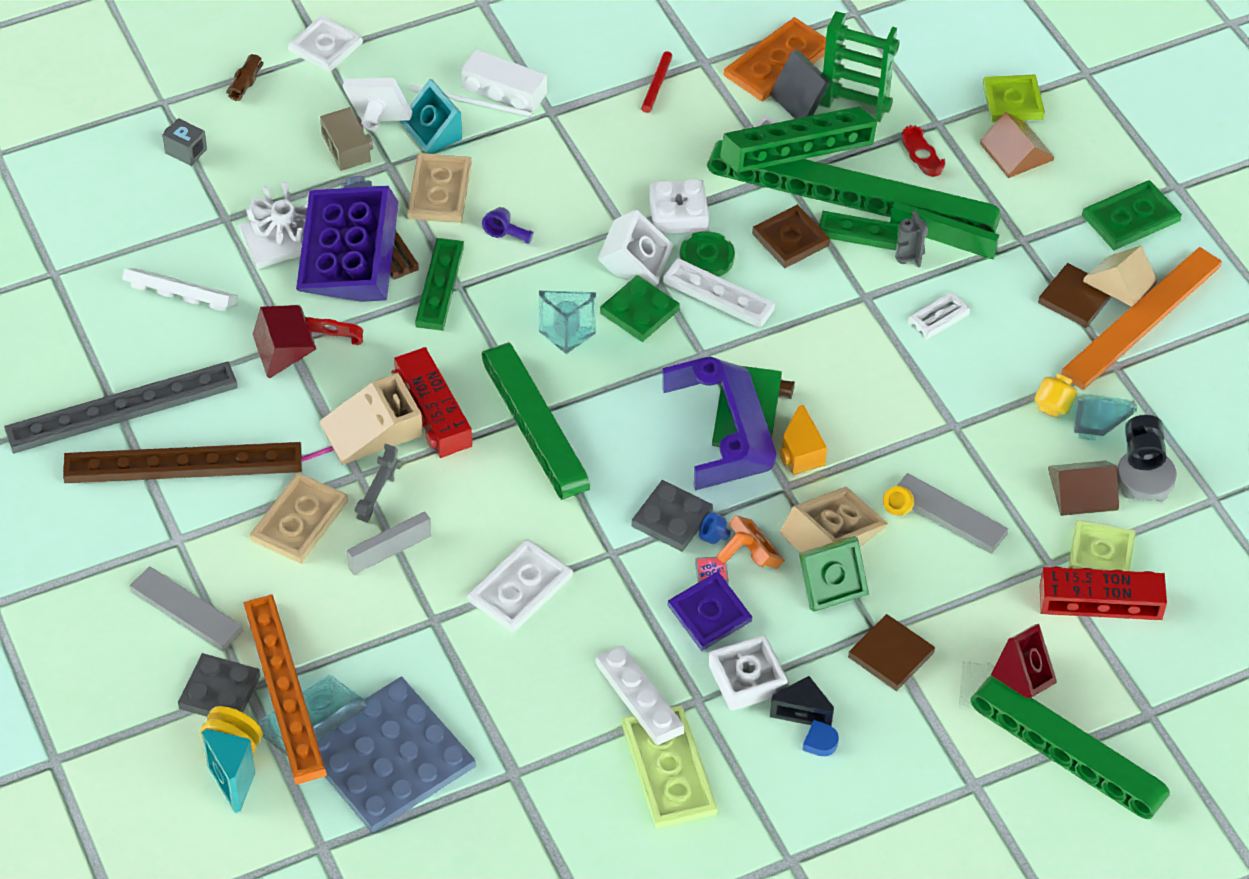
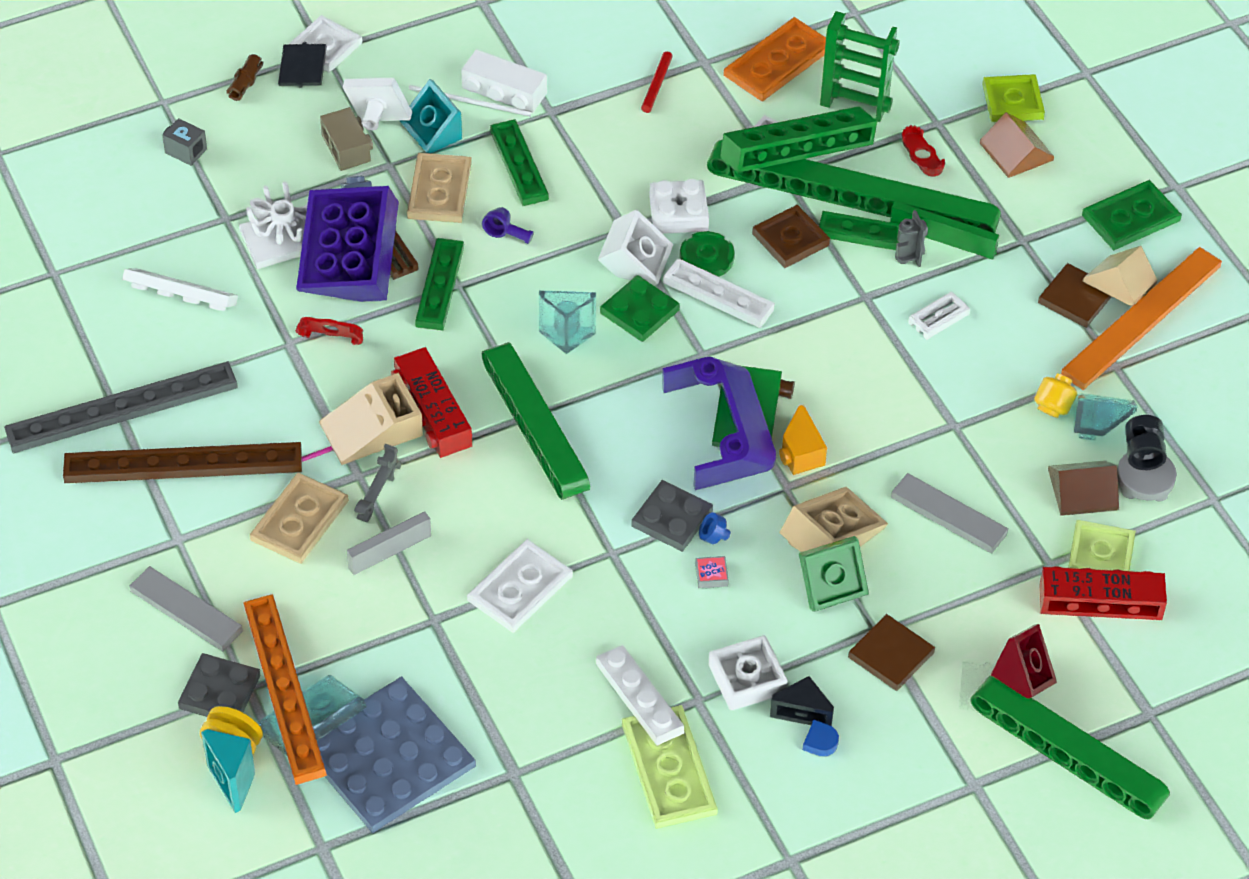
dark red slope [252,305,317,378] -> none
dark purple tile [667,571,753,651] -> none
orange plate [717,515,785,569] -> none
black tile [770,50,831,119] -> none
yellow tile [883,486,914,516] -> none
none -> black piece [278,42,327,88]
none -> green tile [490,119,549,206]

